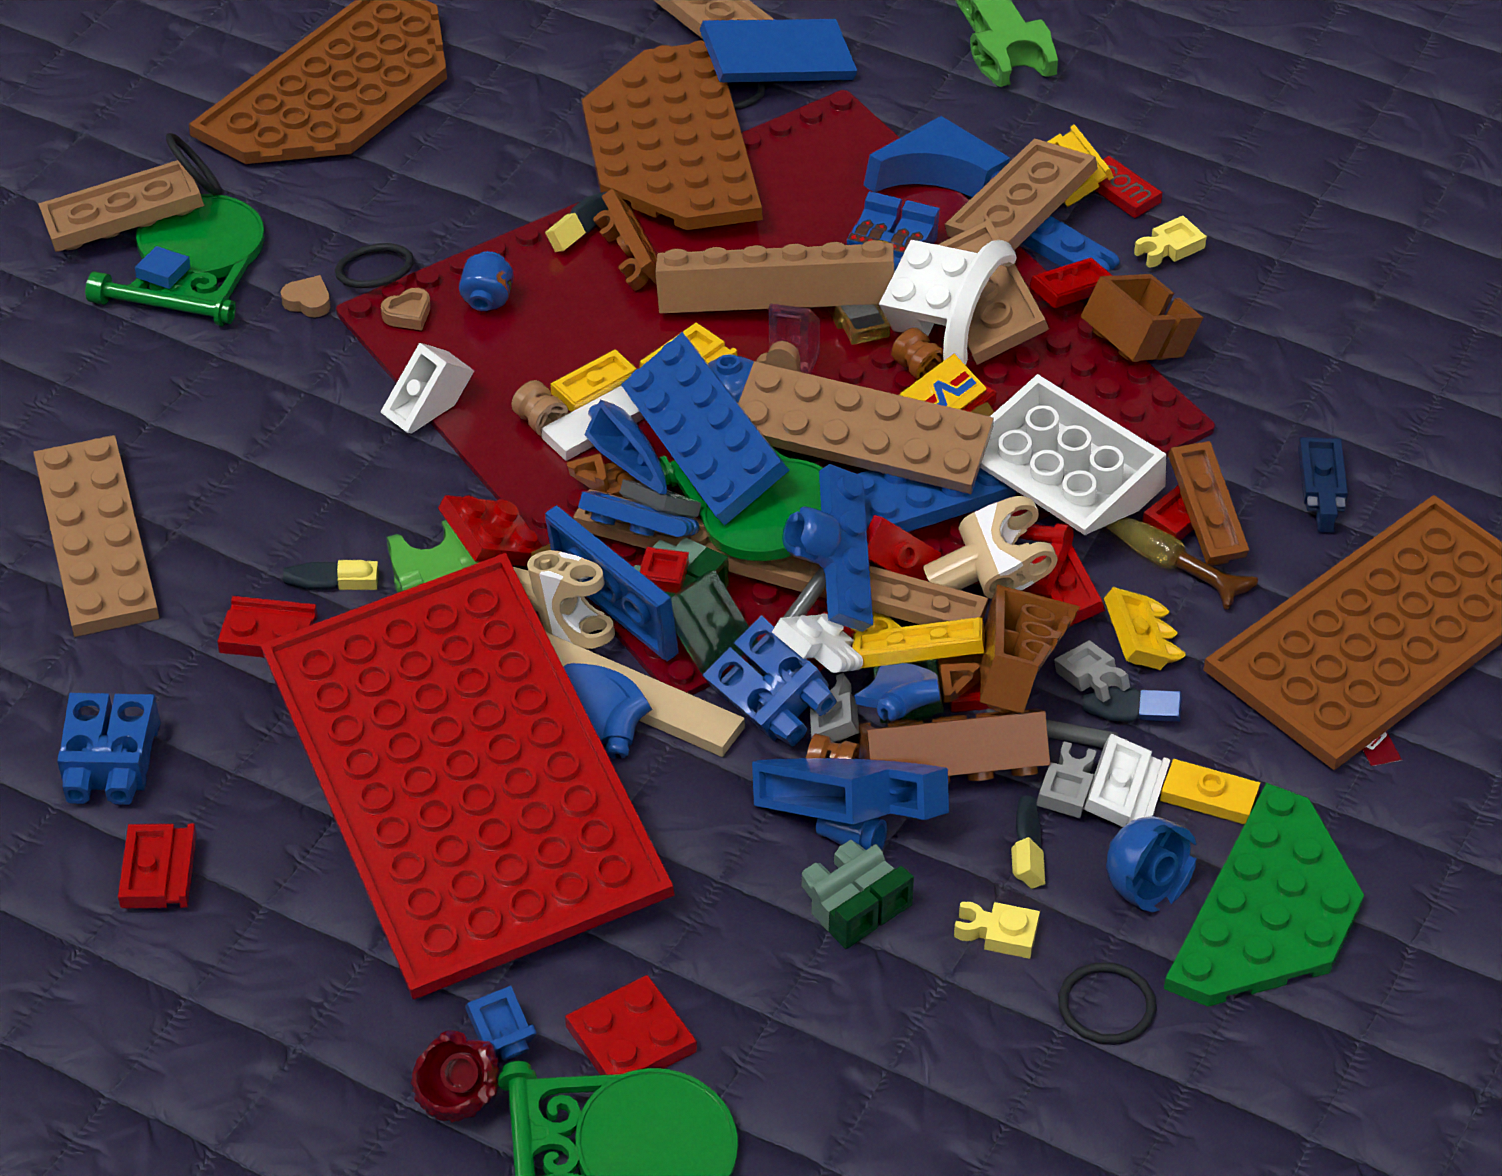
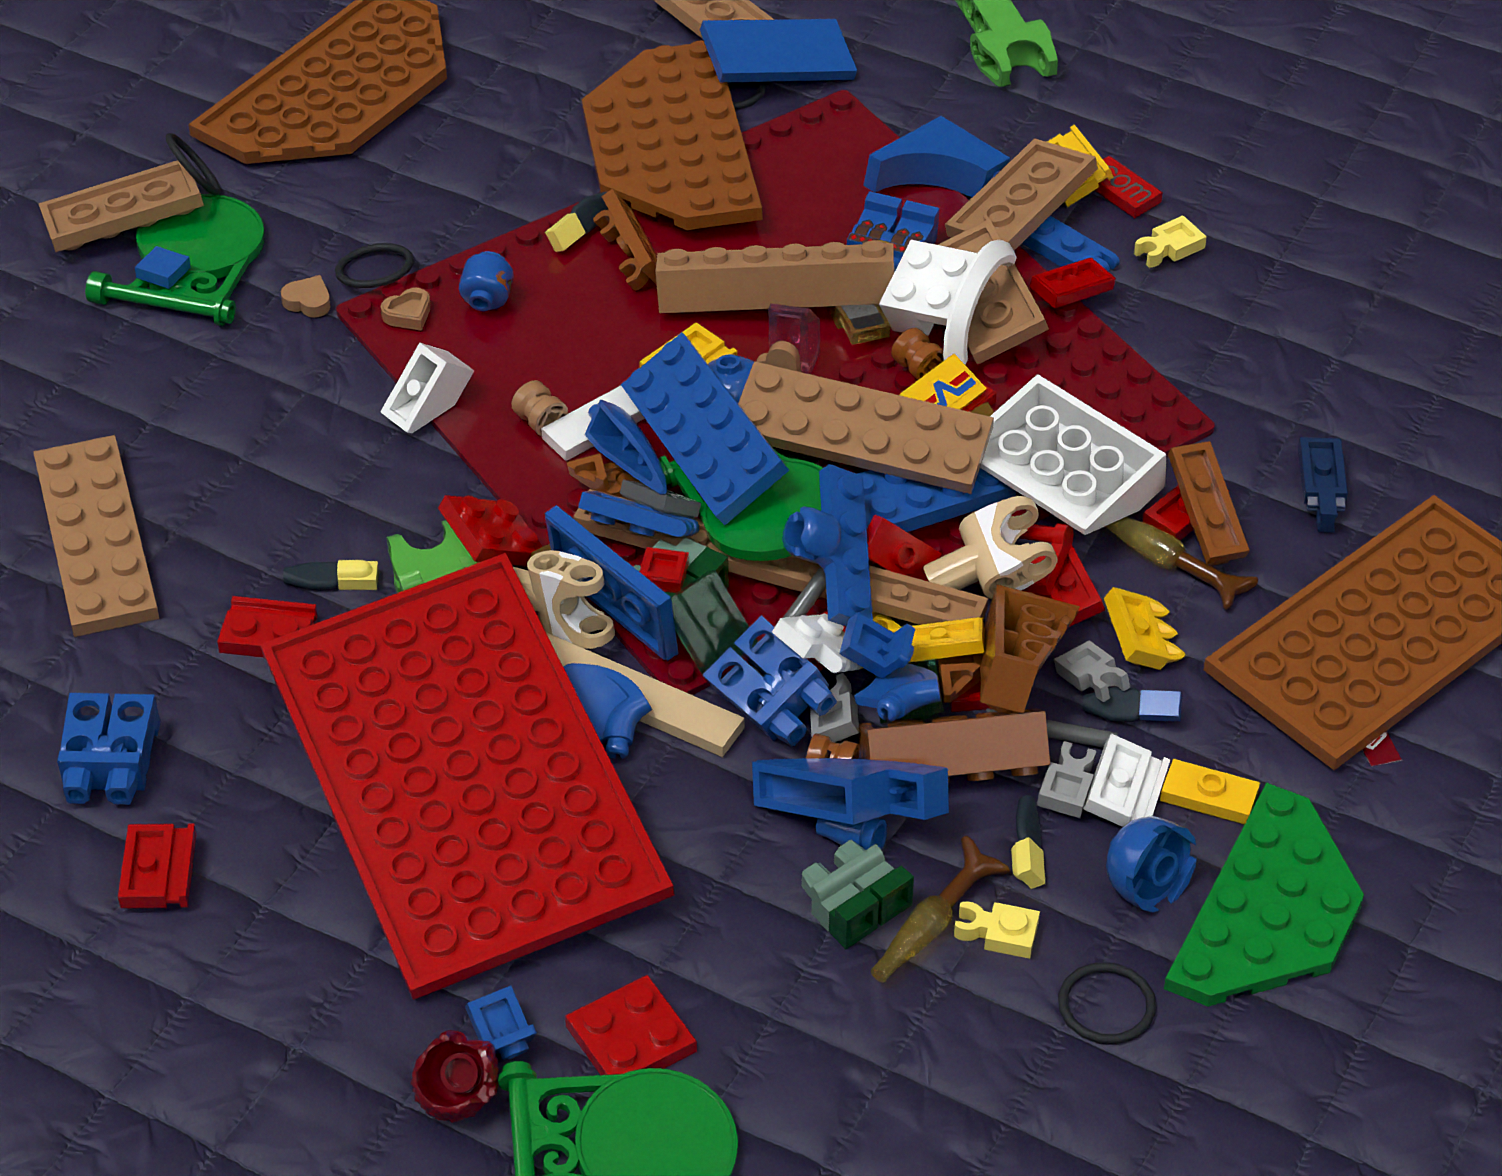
yellow plate [551,349,637,412] -> none
dark orange piece [1081,274,1204,362] -> none
none -> blue bracket [839,612,915,679]
none -> clear yellow piece [871,836,1010,983]

